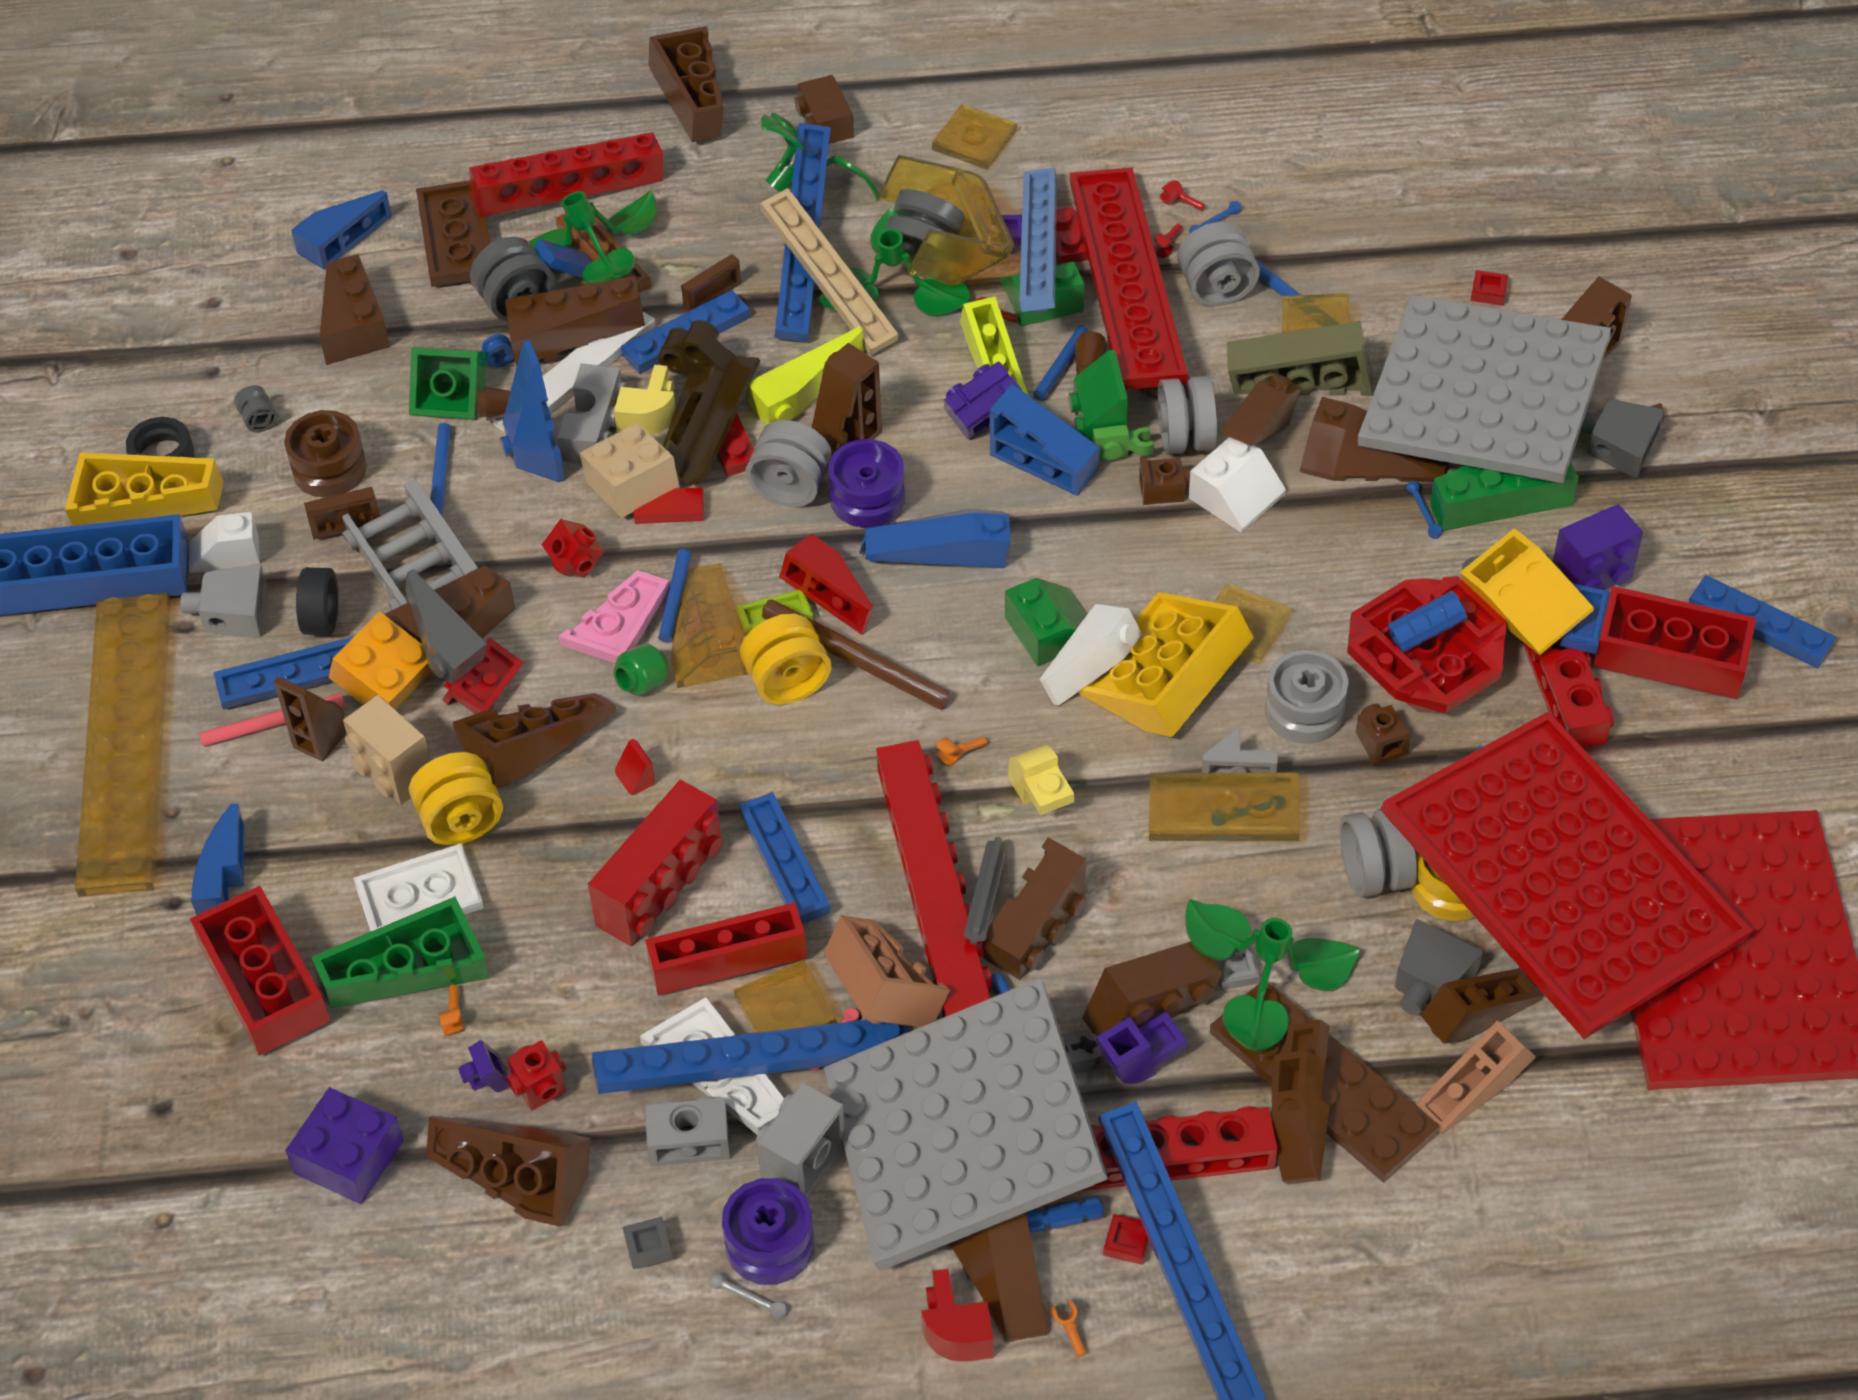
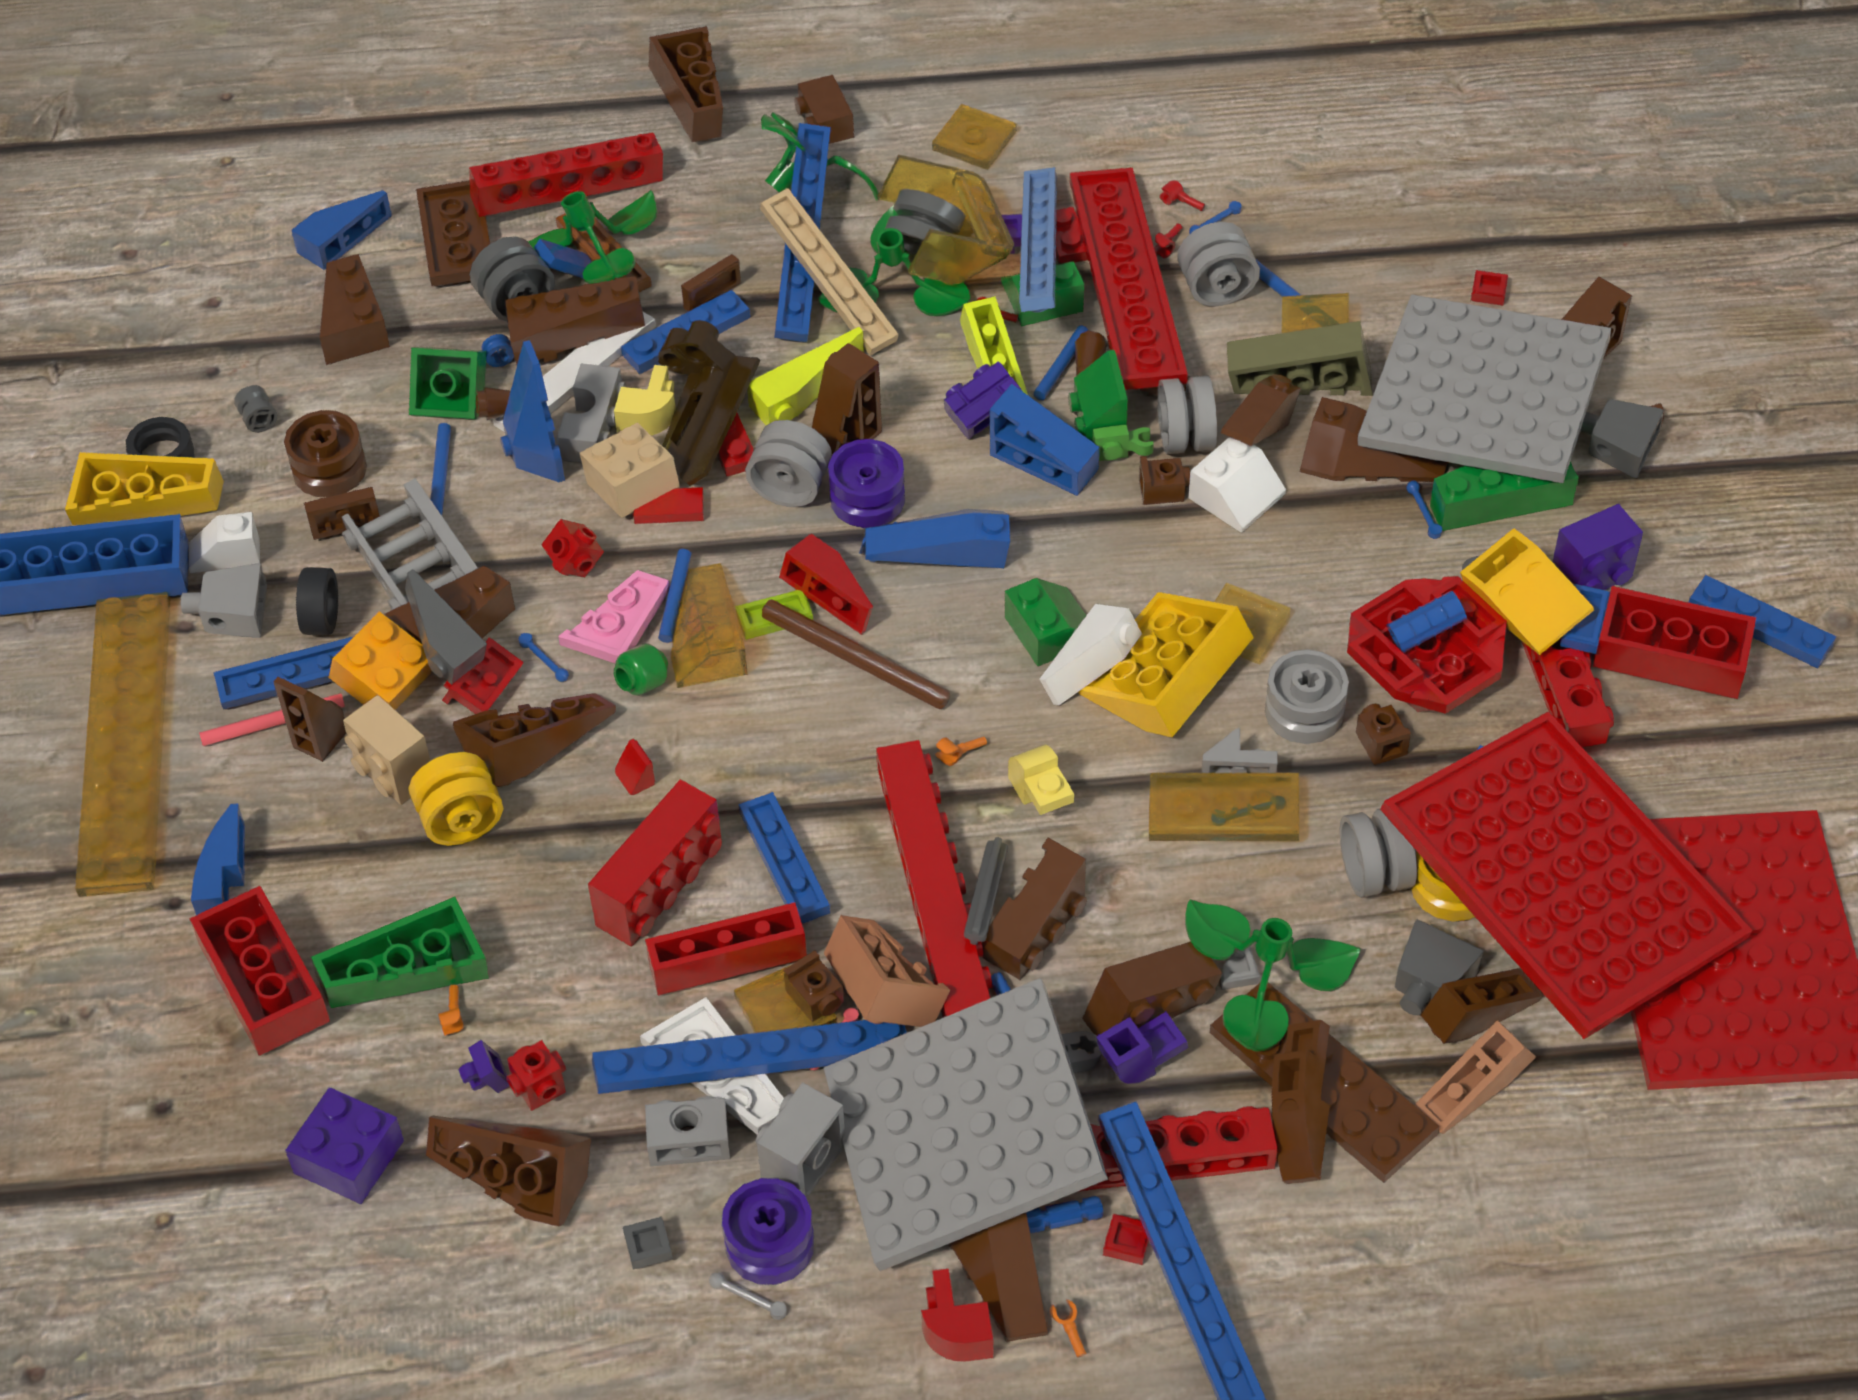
white tile [353,843,484,932] -> none
yellow wheel [740,614,832,705] -> none
none -> blue hinge [518,633,569,682]
none -> reddish brown brick [783,950,844,1022]

